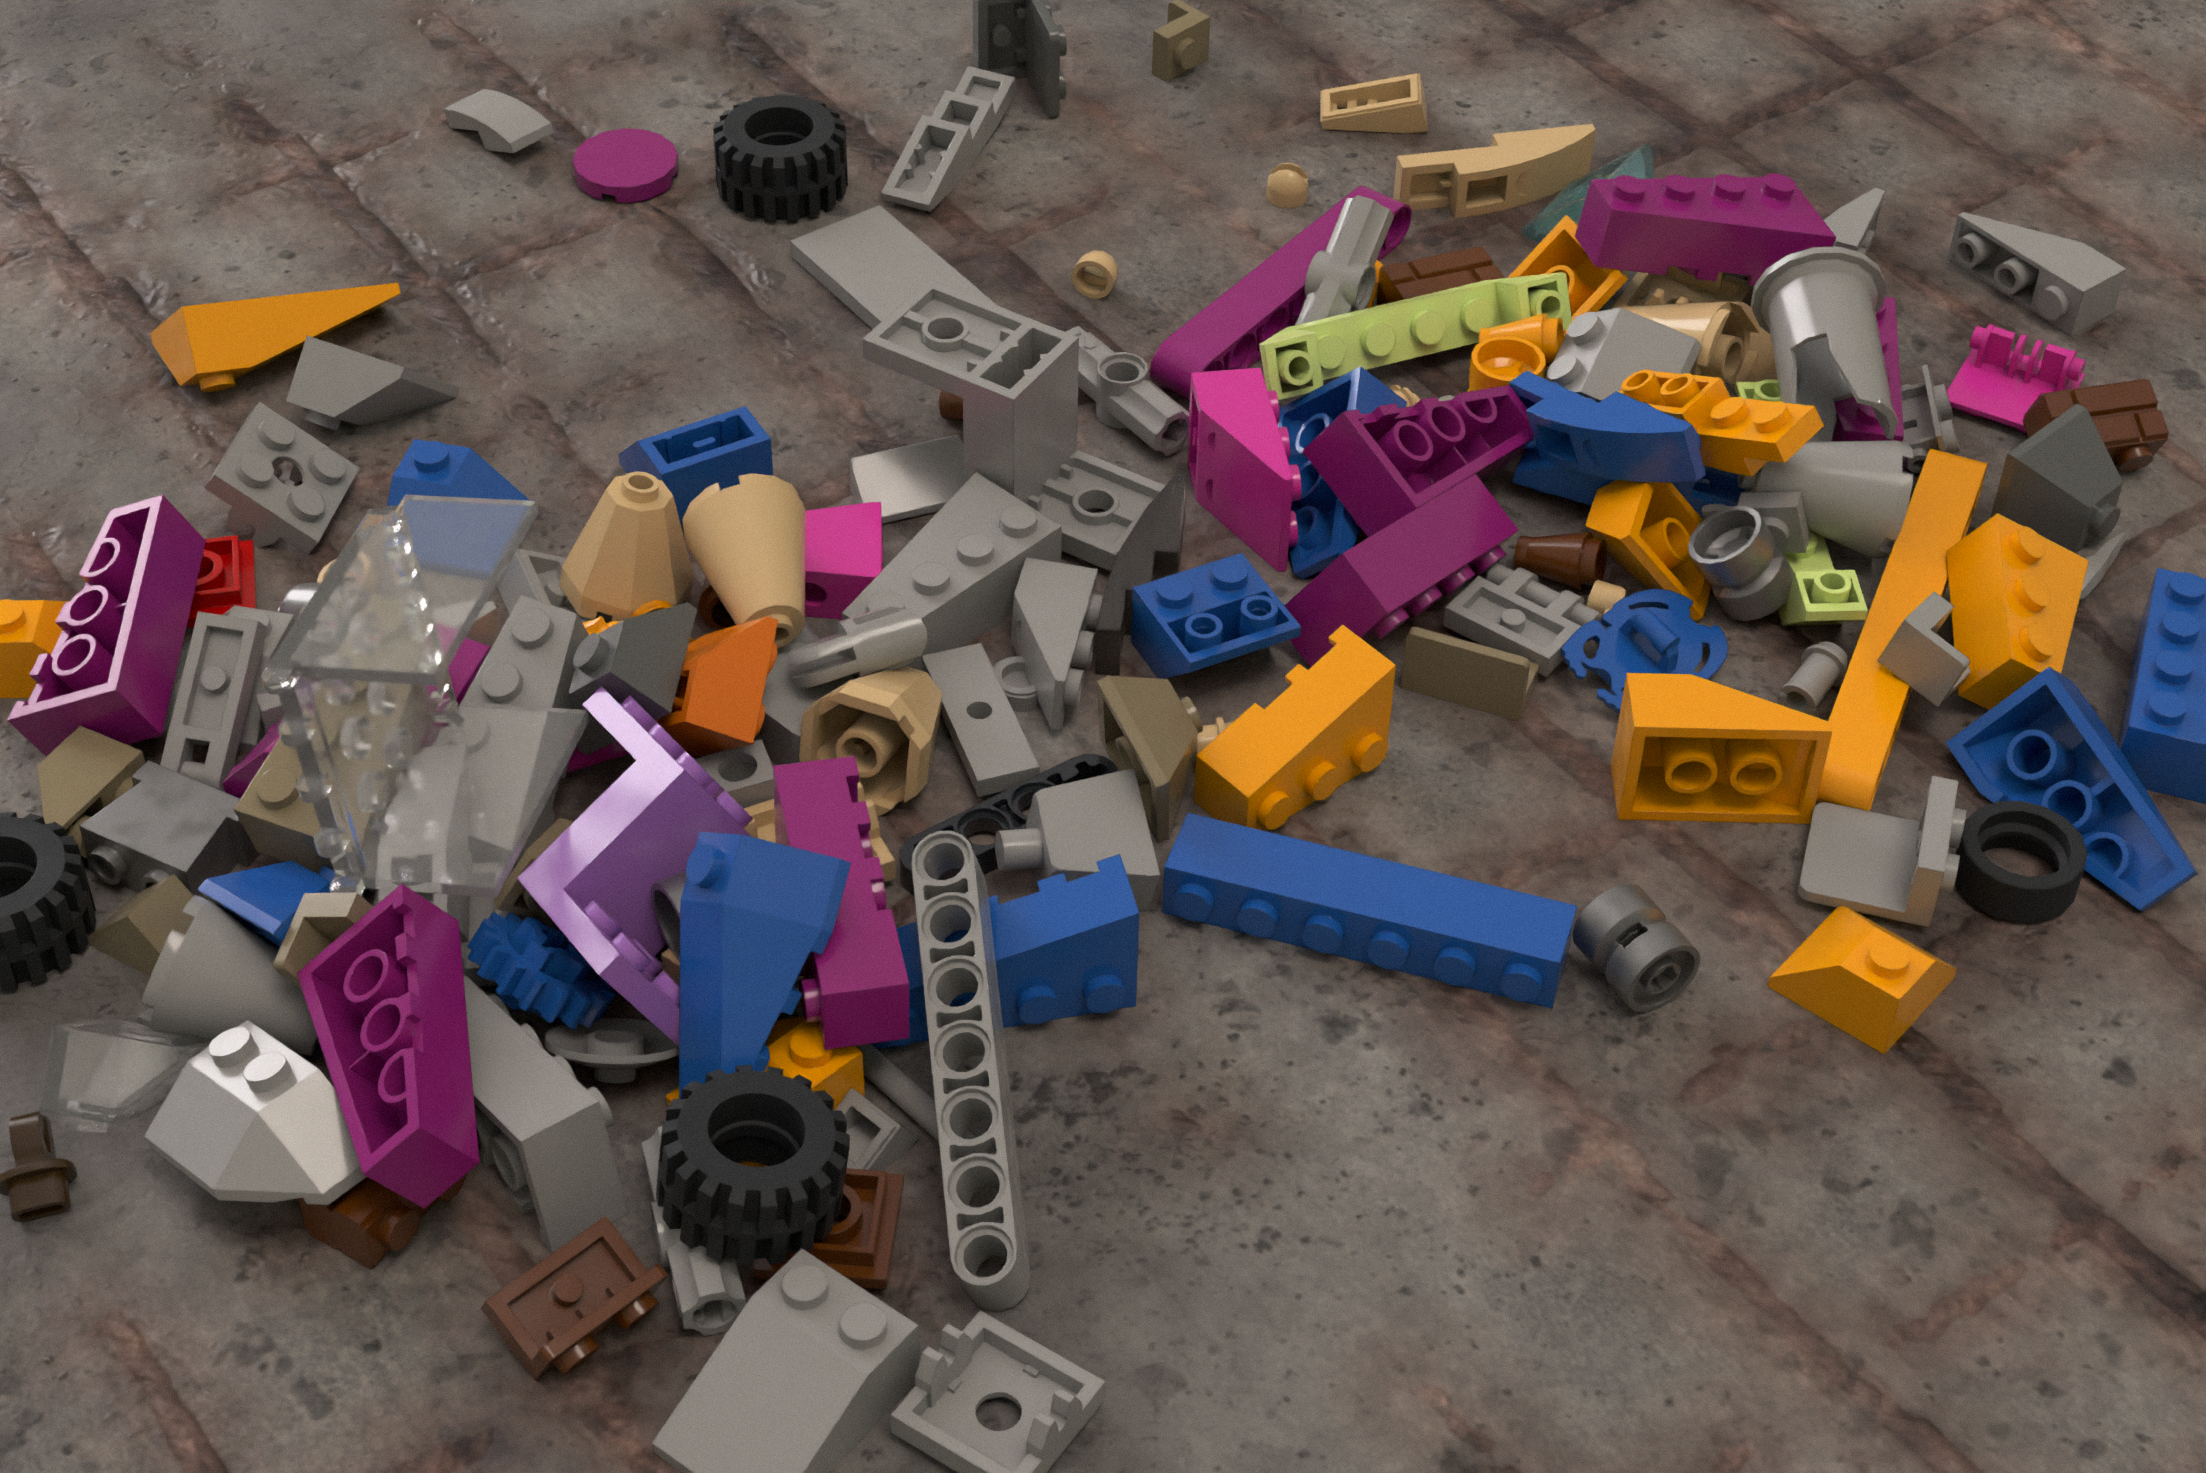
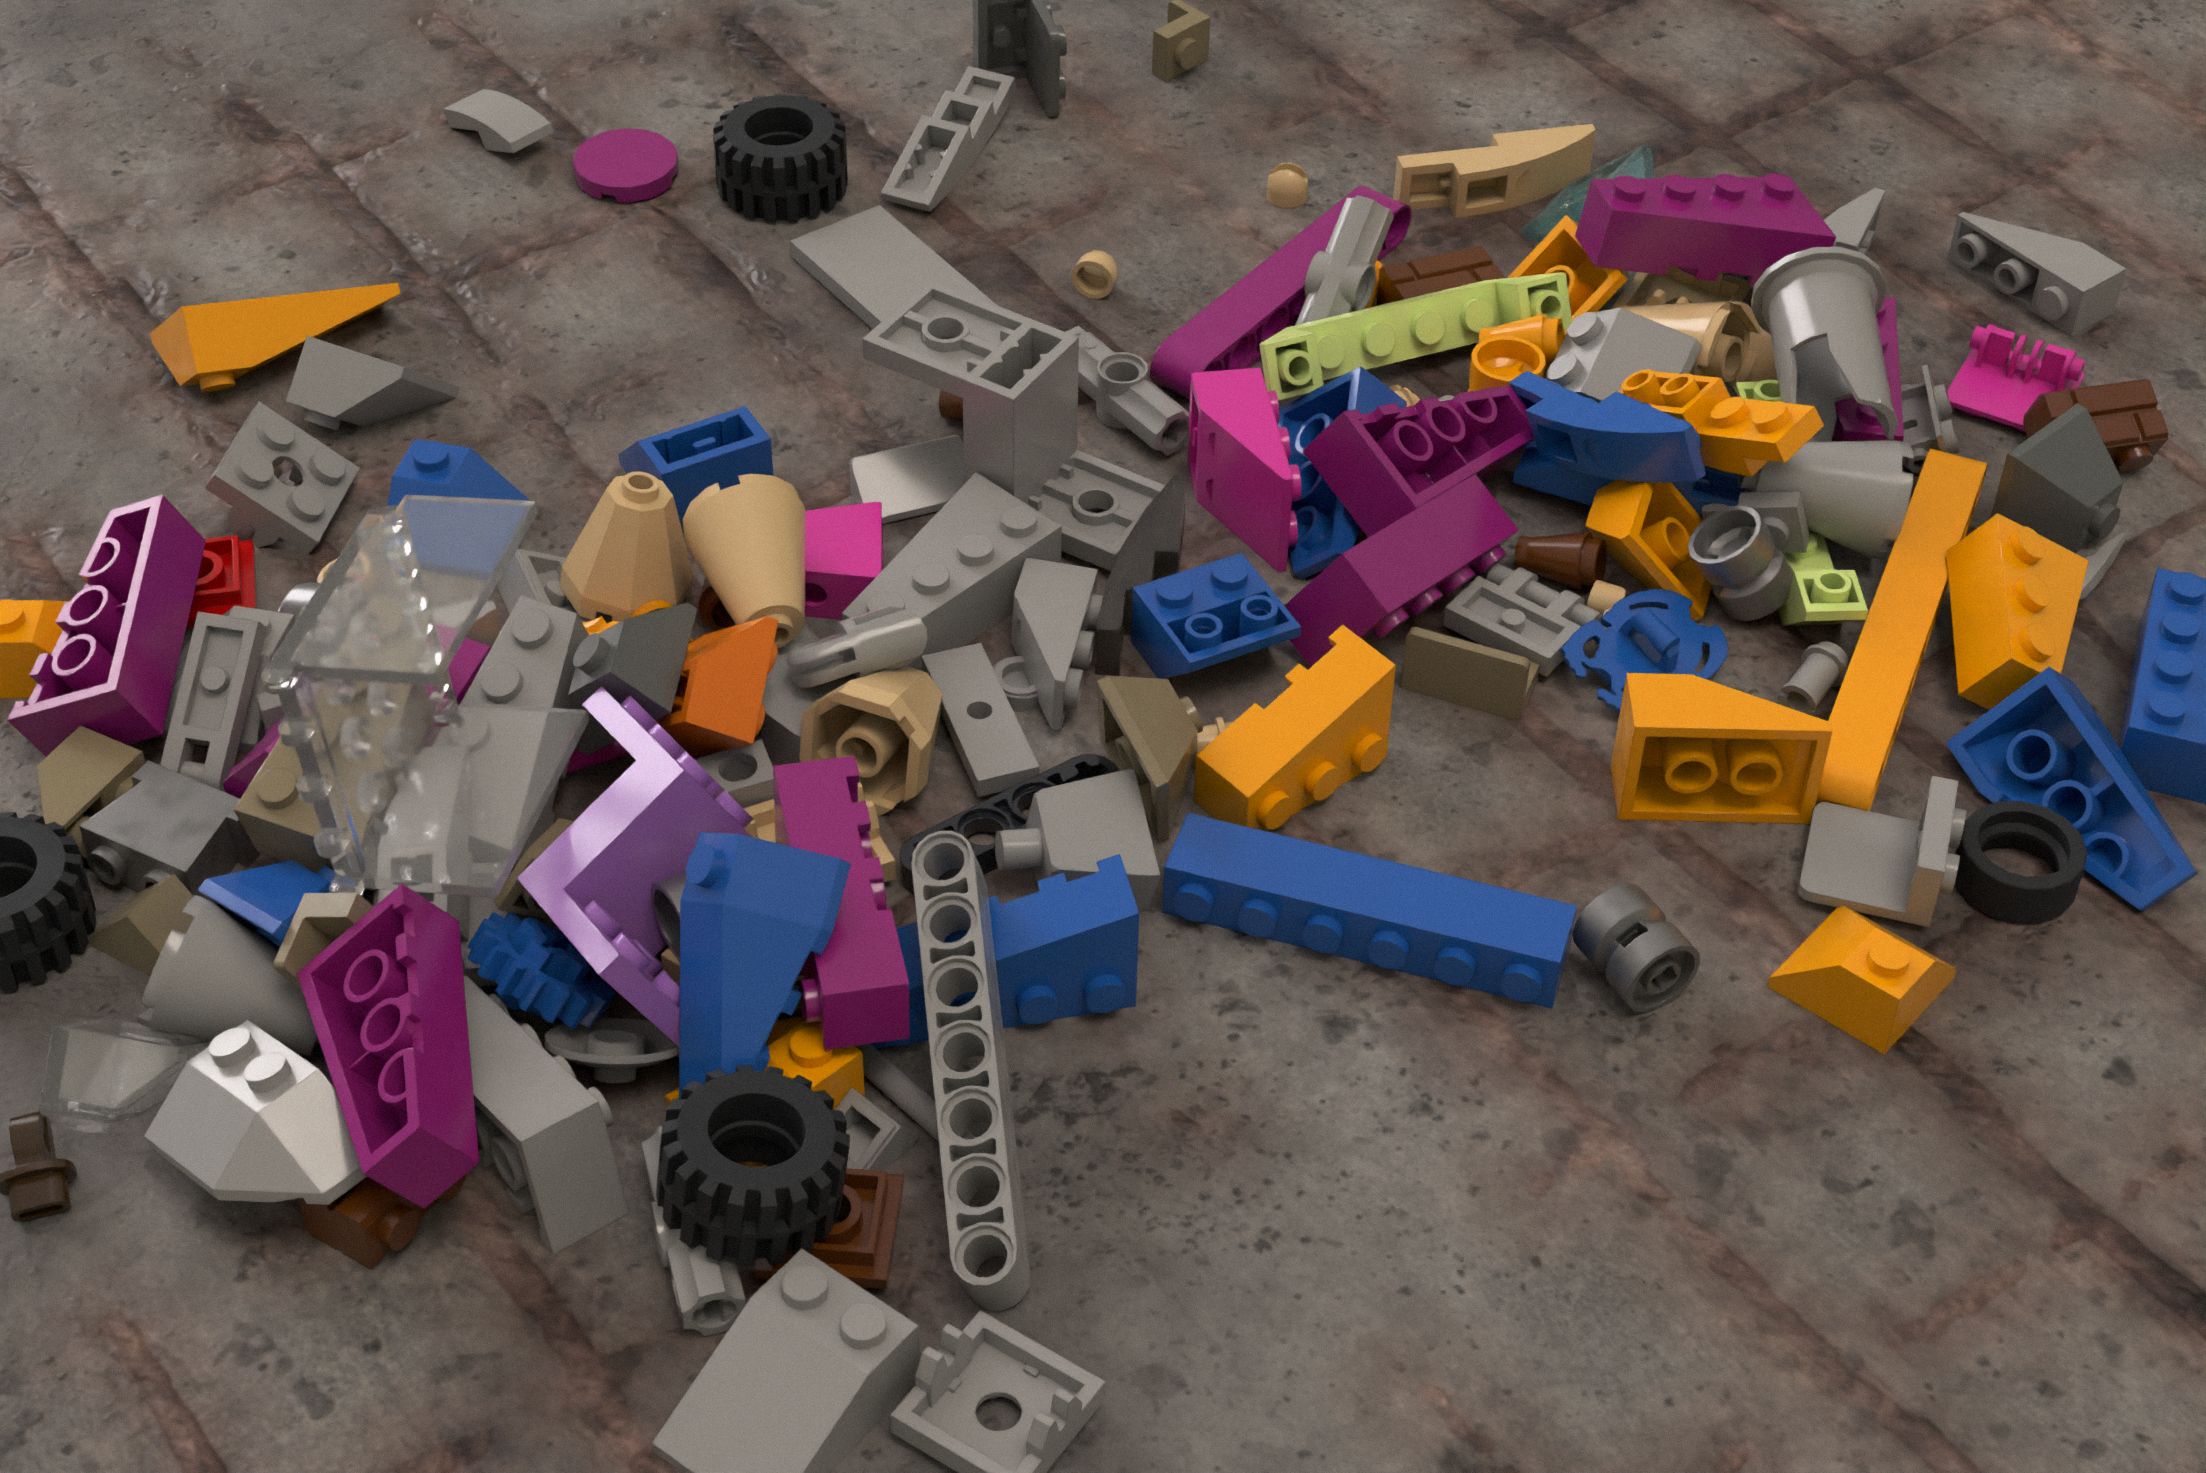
reddish brown bracket [481,1216,668,1381] -> none
tan slope [1320,73,1428,134] -> none
light grey panel [1877,591,1971,707] -> none

